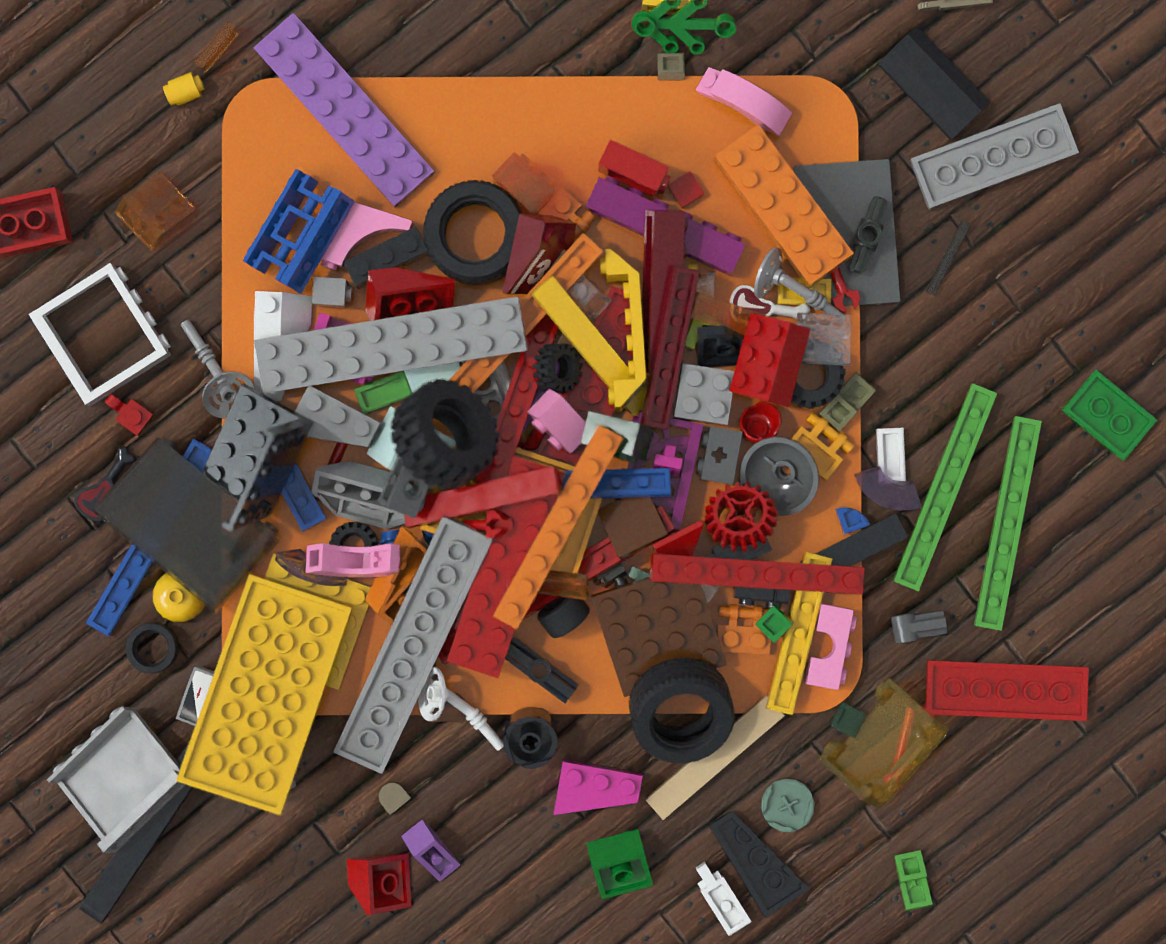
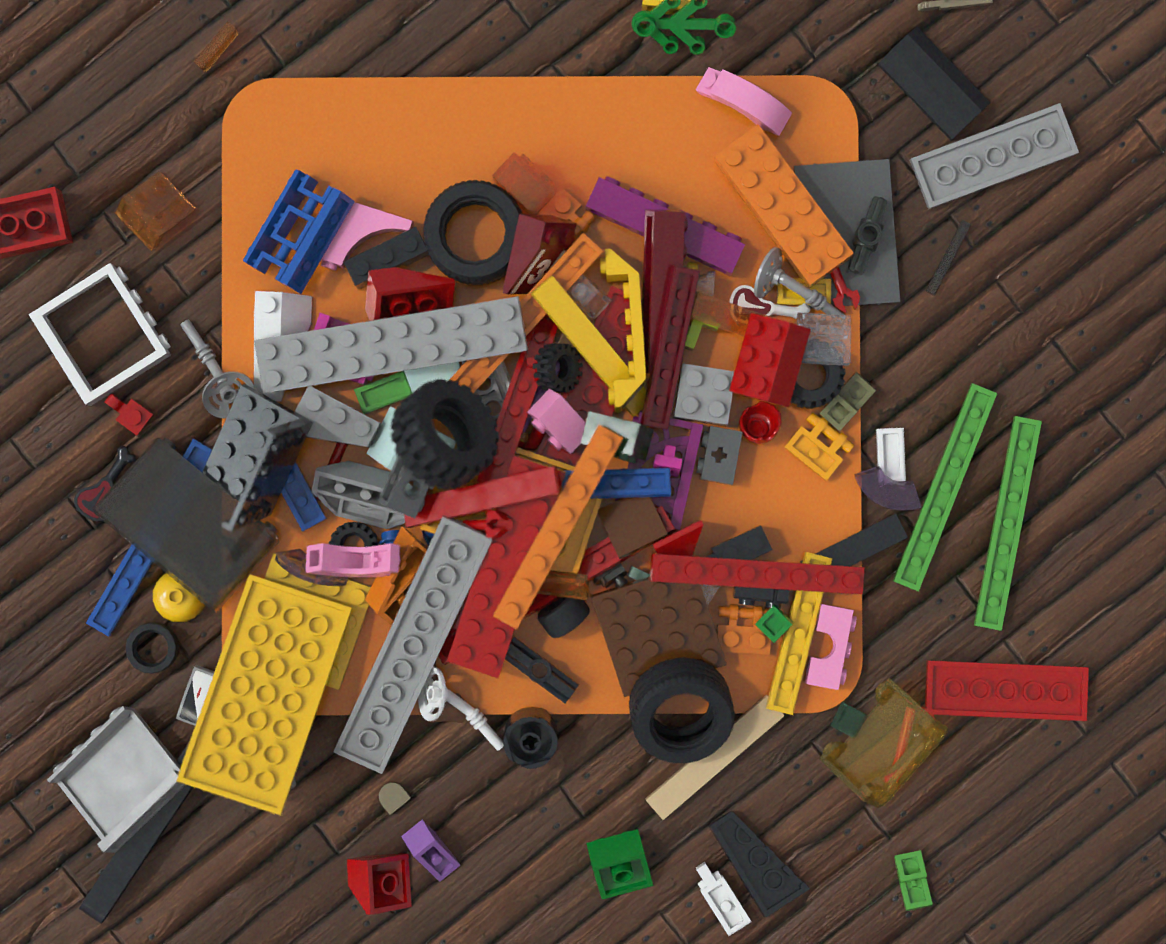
yellow brick [163,72,205,106] -> none
medium lavender plate [253,13,435,207] -> none
light grey brick [312,277,353,308] -> none
dark pink wedge [554,759,643,815] -> none
red window [598,139,671,199] -> none
dark tan tile [657,53,685,80] -> none
red tile [668,171,705,208] -> none
black plate [697,325,744,367] -> none
red gear [704,480,778,552] -> none
dark grey hat [740,436,819,516] -> none
sand green tile [761,778,815,832] -> none
blue tile [835,507,870,534] -> none
dark grey piece [891,611,947,643] -> none
green tile [1061,369,1158,461] -> none

